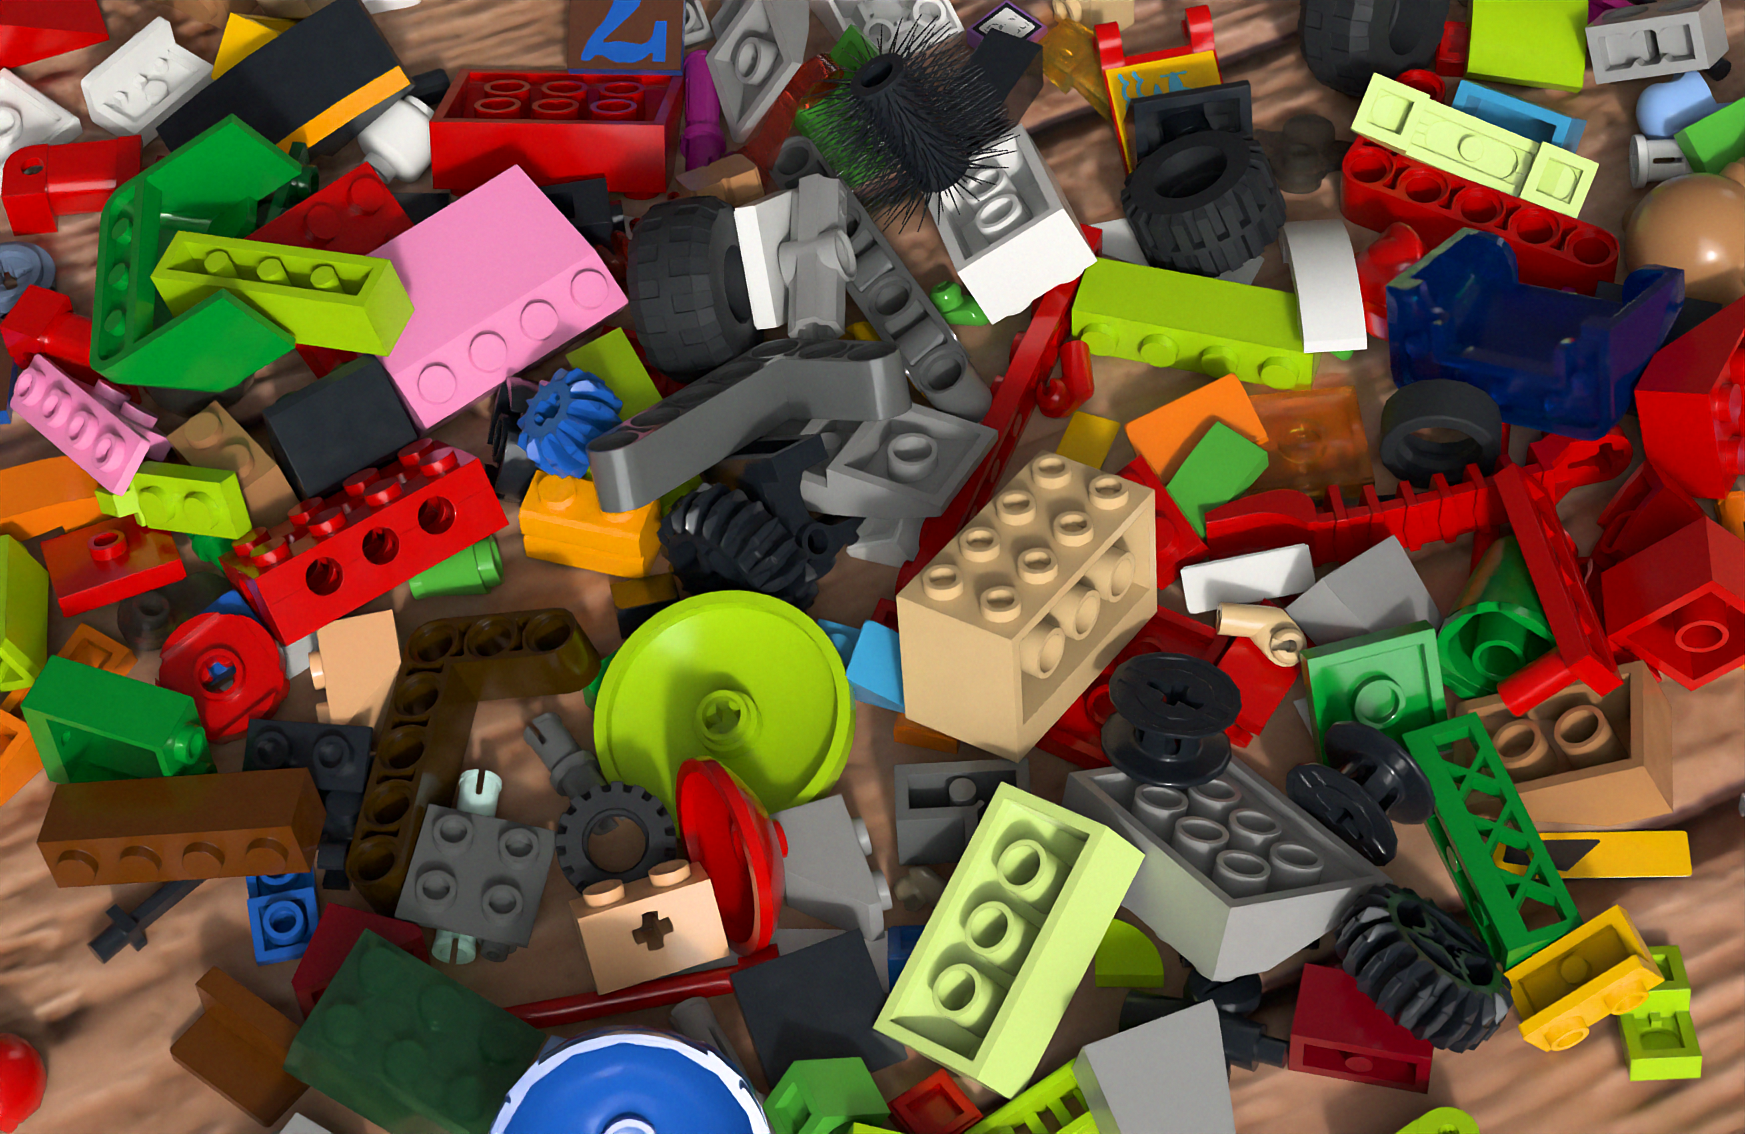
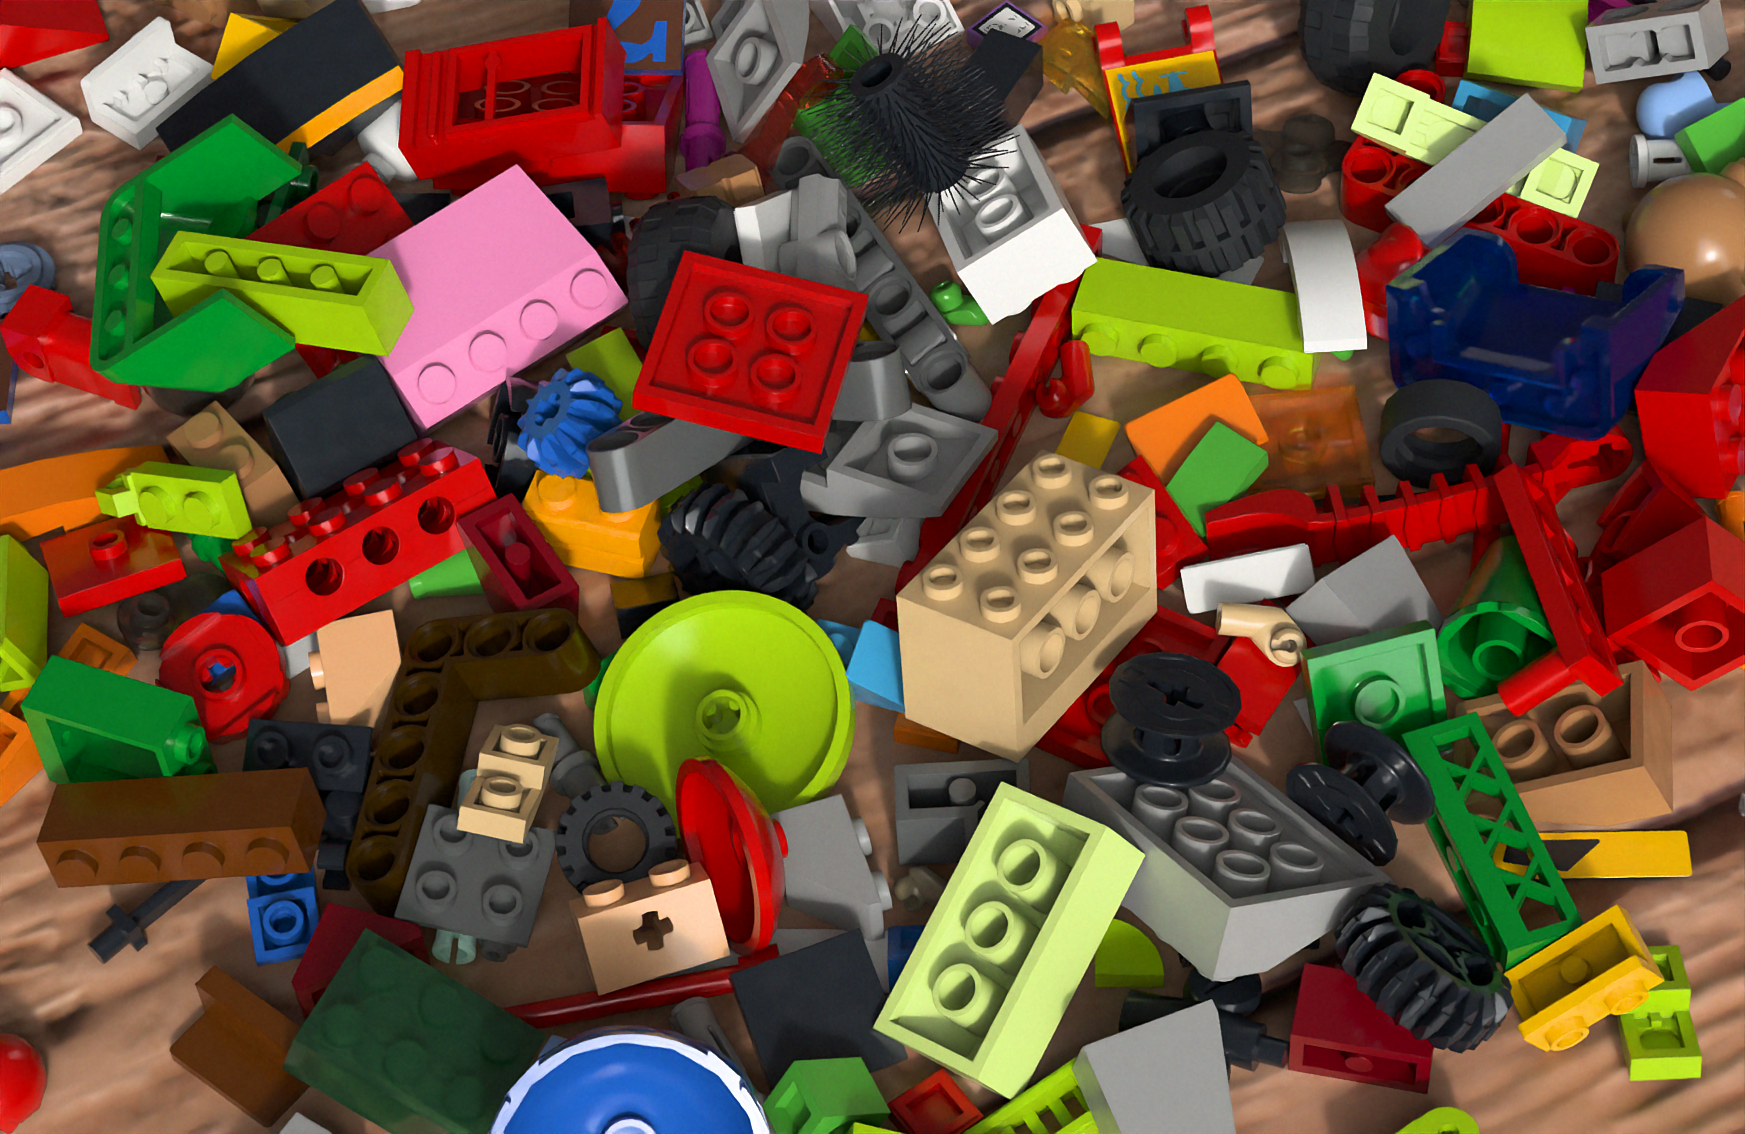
red piece [1,135,149,236] -> none
bright pink bracket [10,354,171,496] -> none
none -> red piece [398,17,627,180]
none -> dark red slope [457,493,579,621]
none -> tan slope [457,724,559,844]
none -> red plate [632,250,869,454]
none -> light grey tile [1385,92,1567,250]

